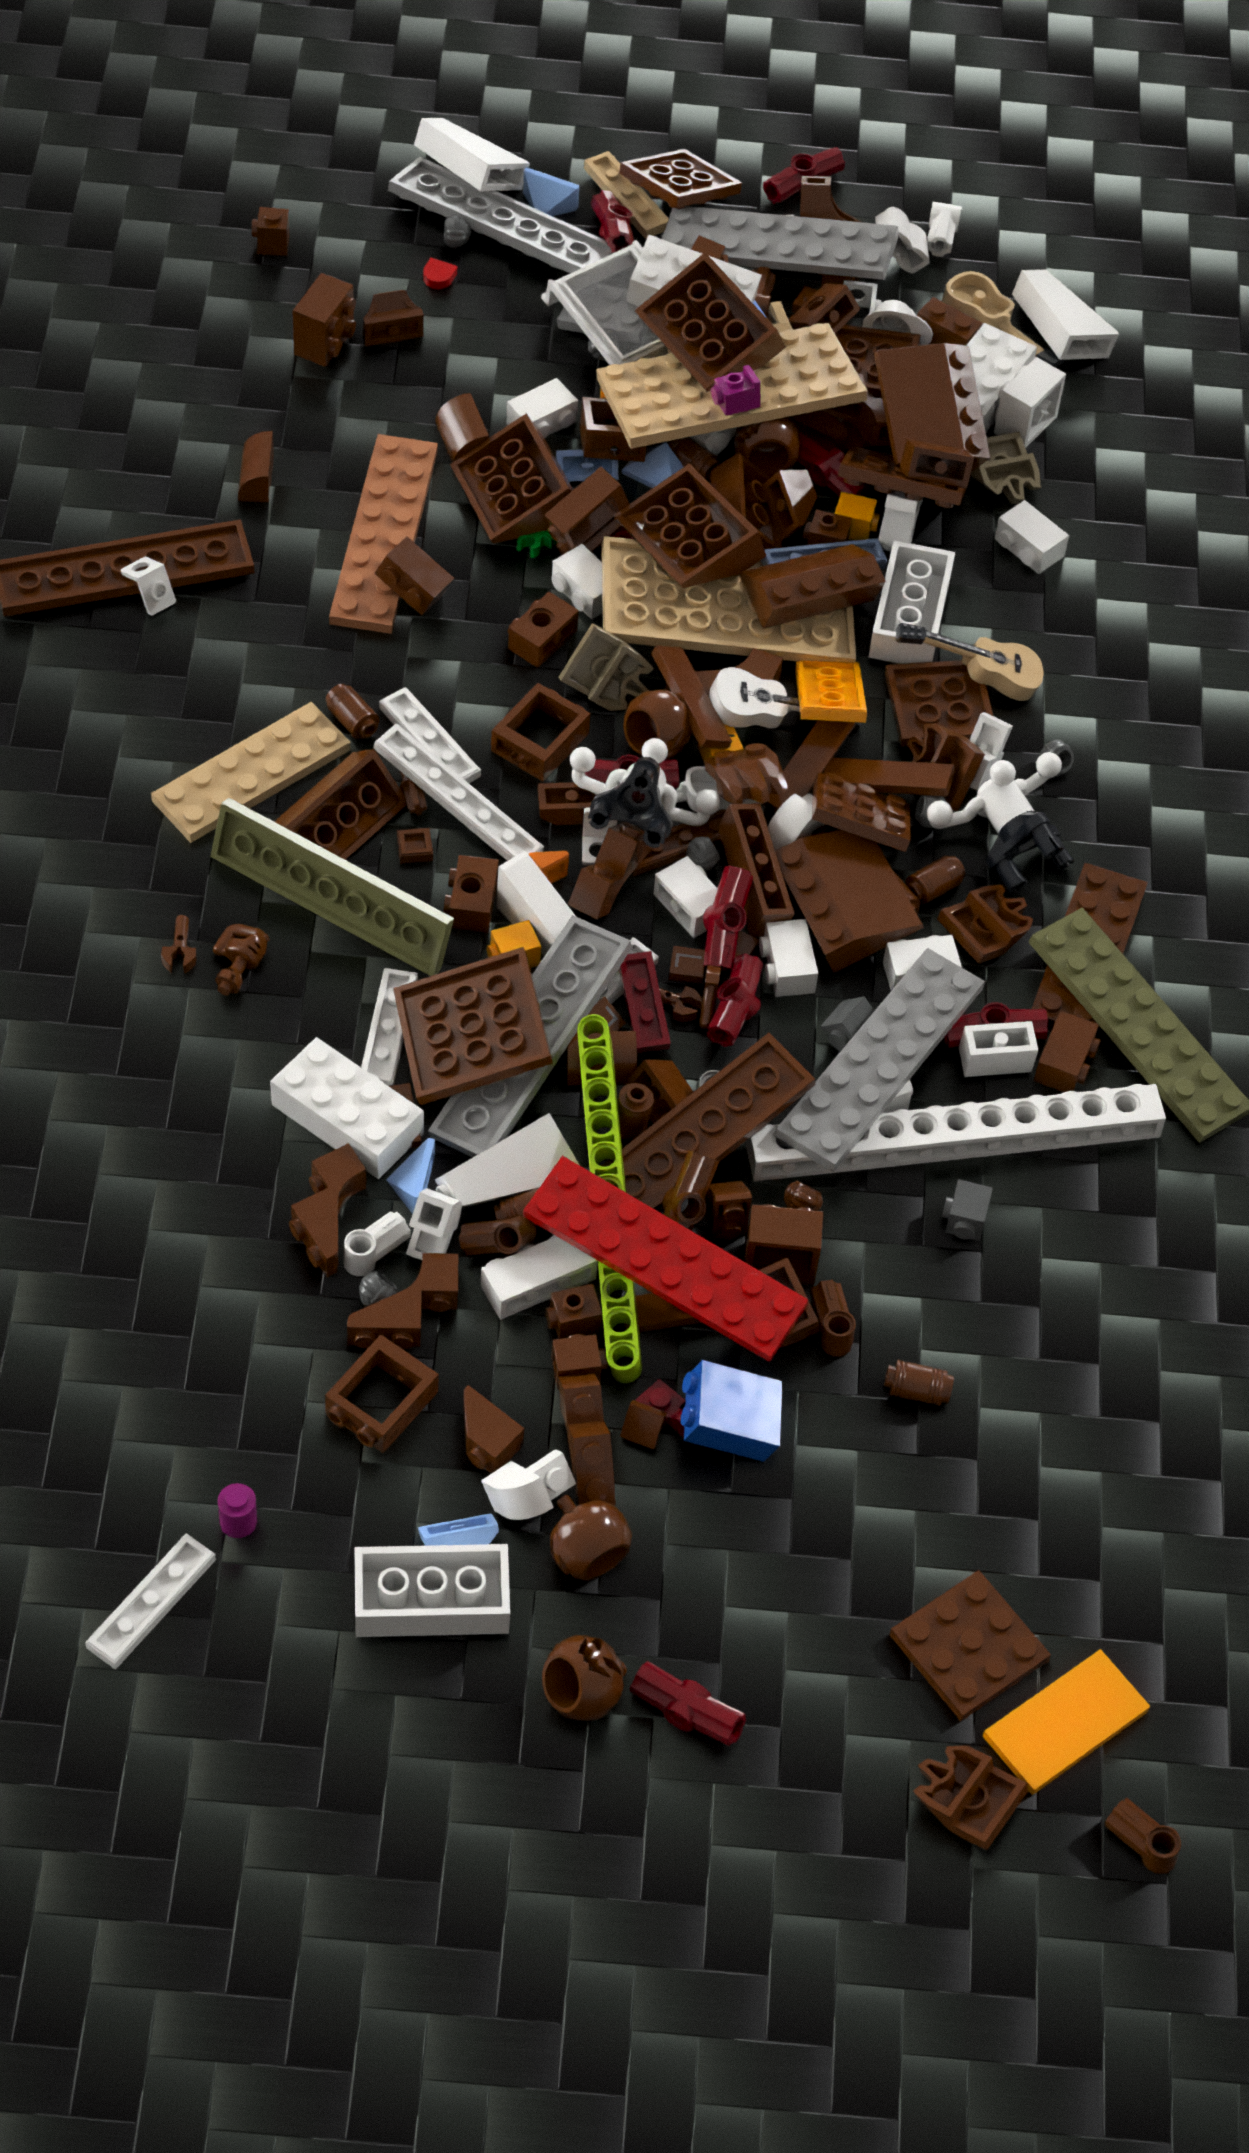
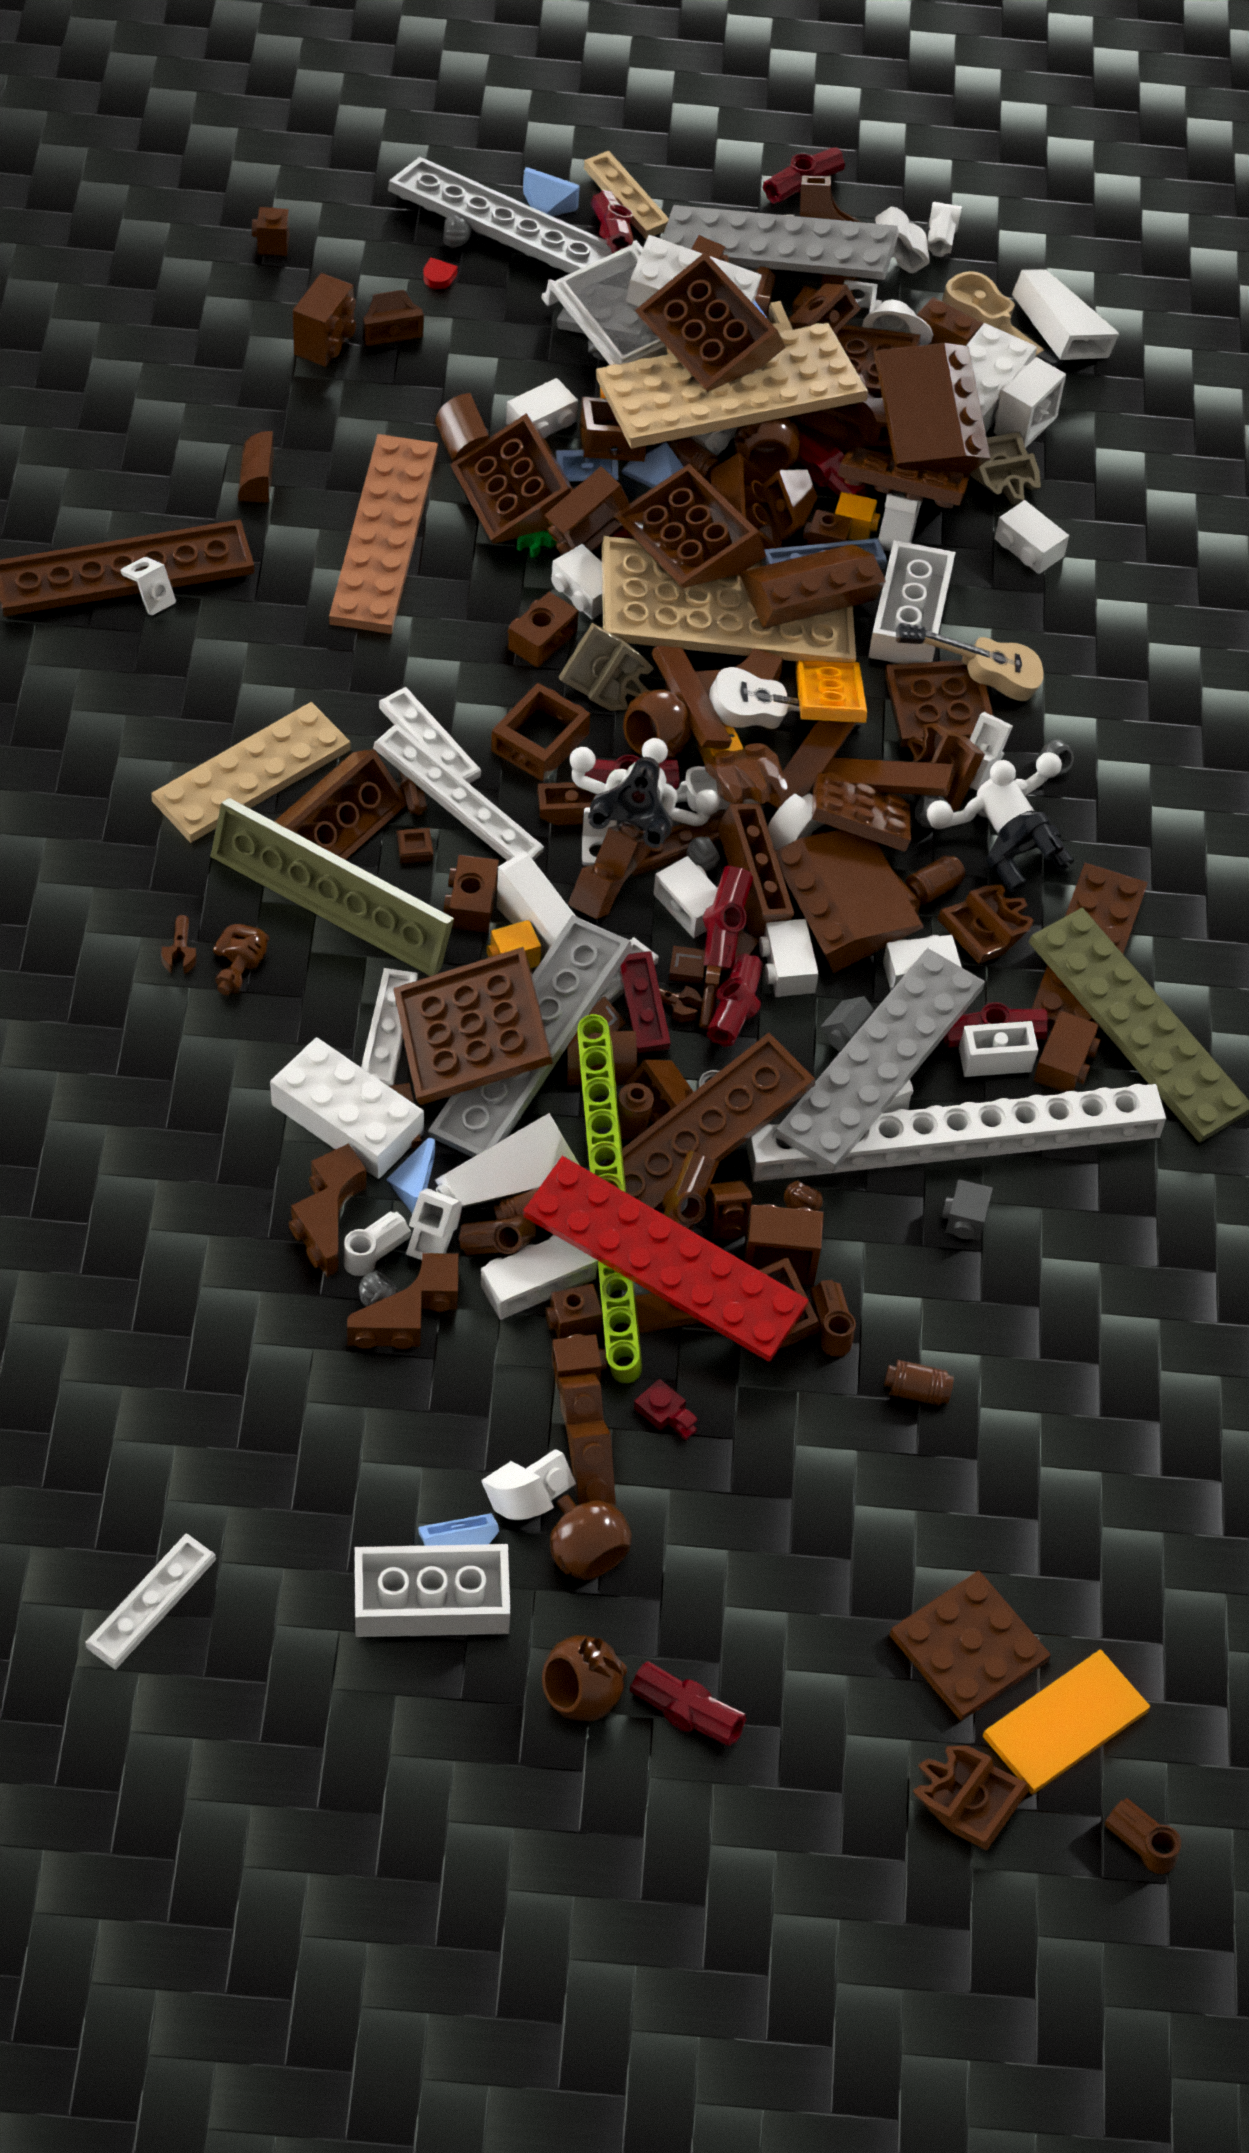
magenta brick [218,1483,257,1538] -> none
reddish brown window [325,1335,439,1453] -> none
reddish brown head [326,684,379,739] -> none
reddish brown brick [374,537,454,615] -> none
white slope [414,118,530,191] -> none
reddish brown slope [463,1385,524,1473] -> none
orange slope [529,851,569,884] -> none
reddish brown plate [619,149,742,209] -> none
reddish brown tile [620,1400,667,1450] -> none
brick [681,1360,782,1462] -> none
magenta brick [711,365,761,416] -> none
reddish brown brick [899,439,974,488] -> none

